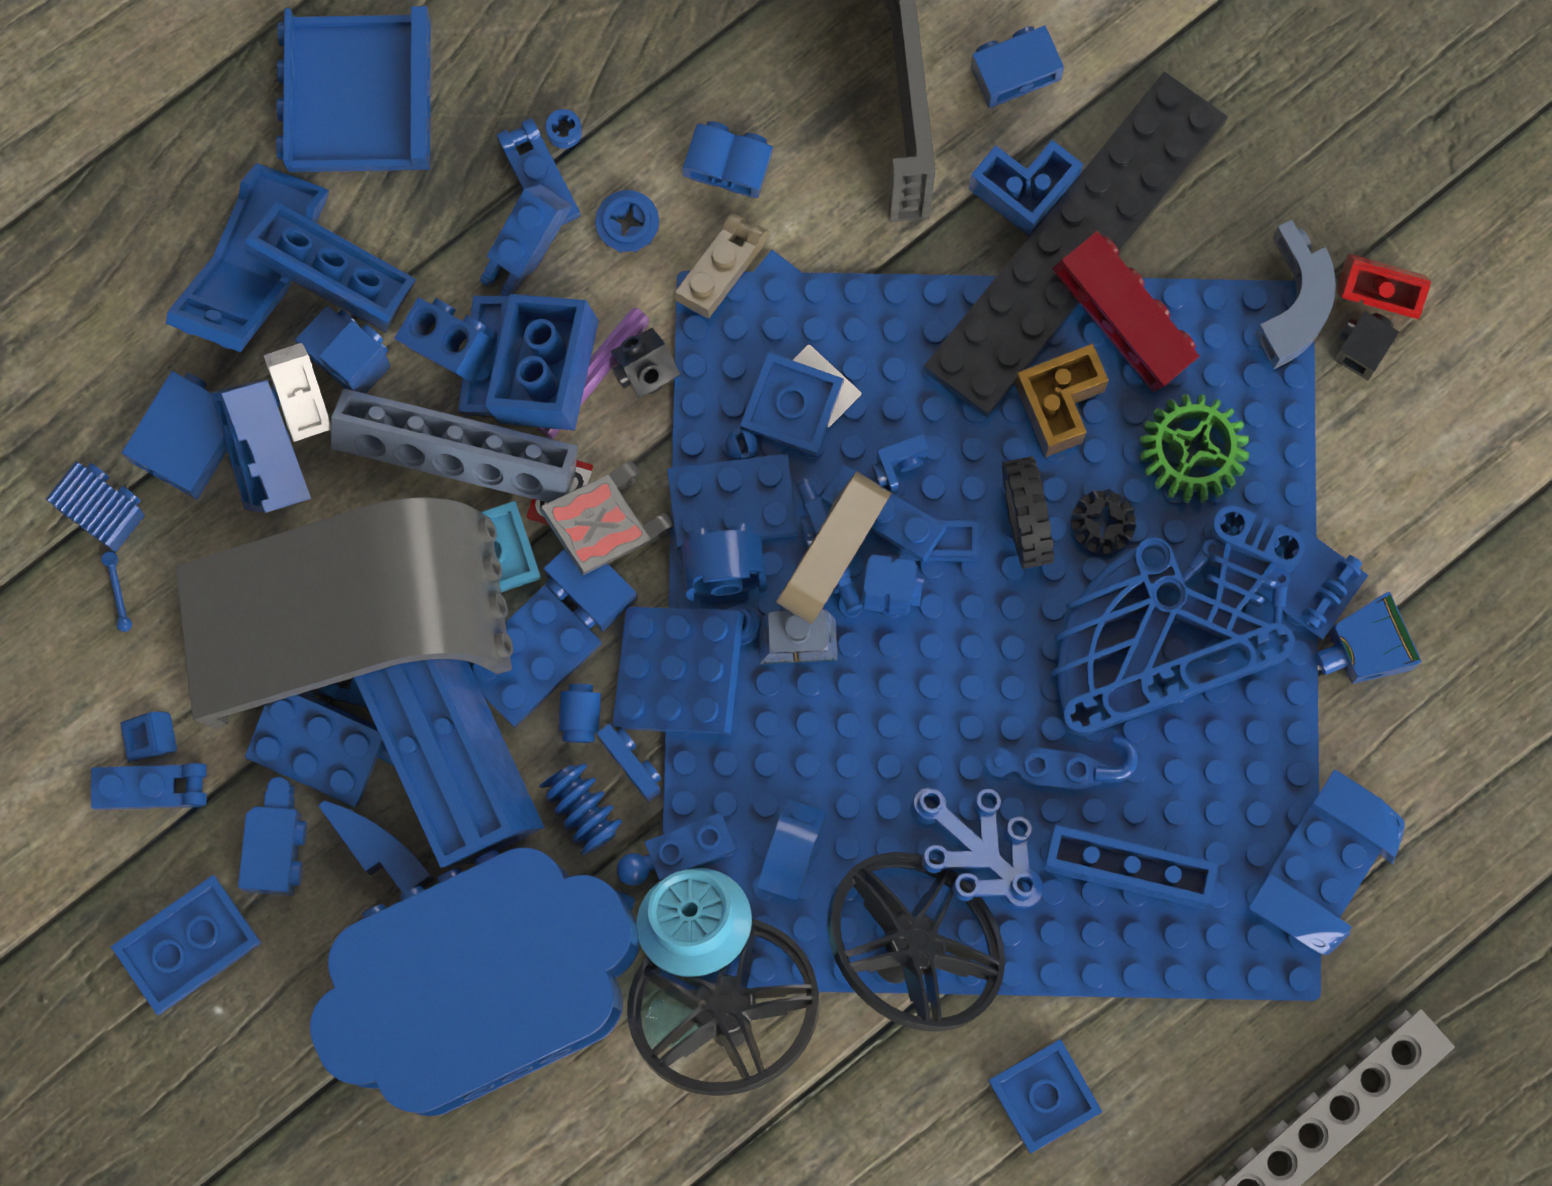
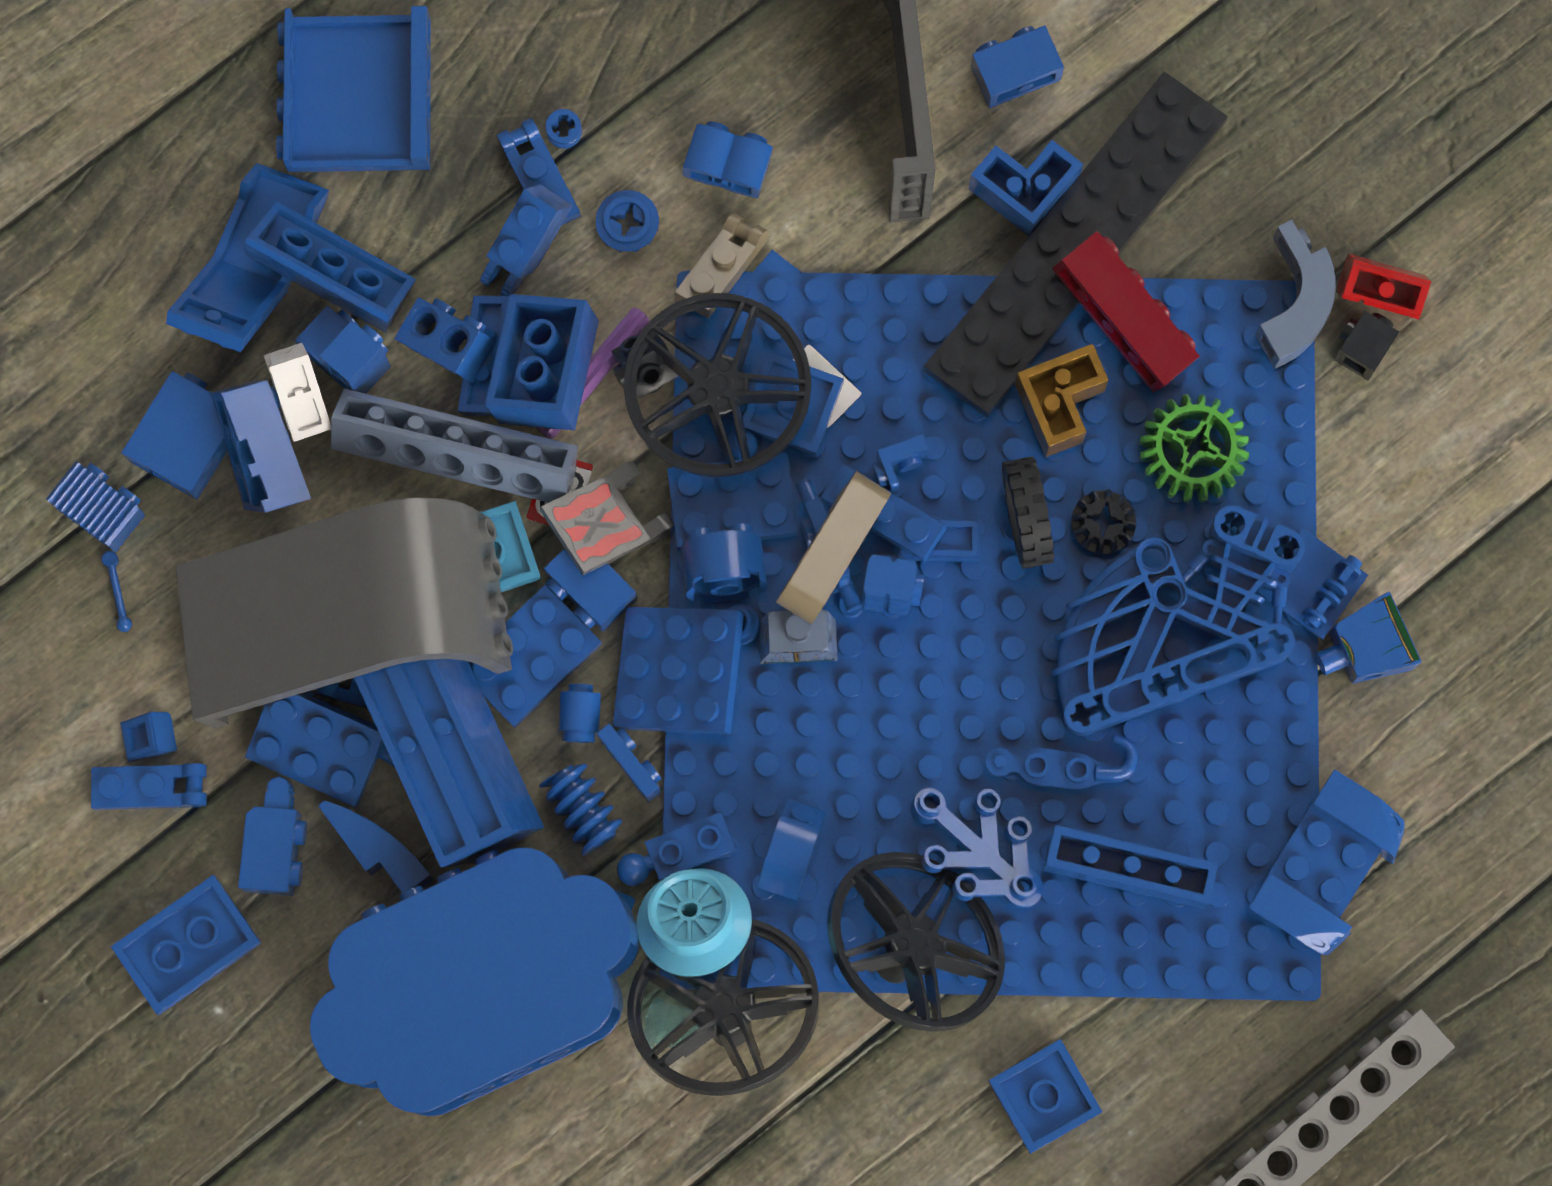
none -> black wheel [624,293,811,477]

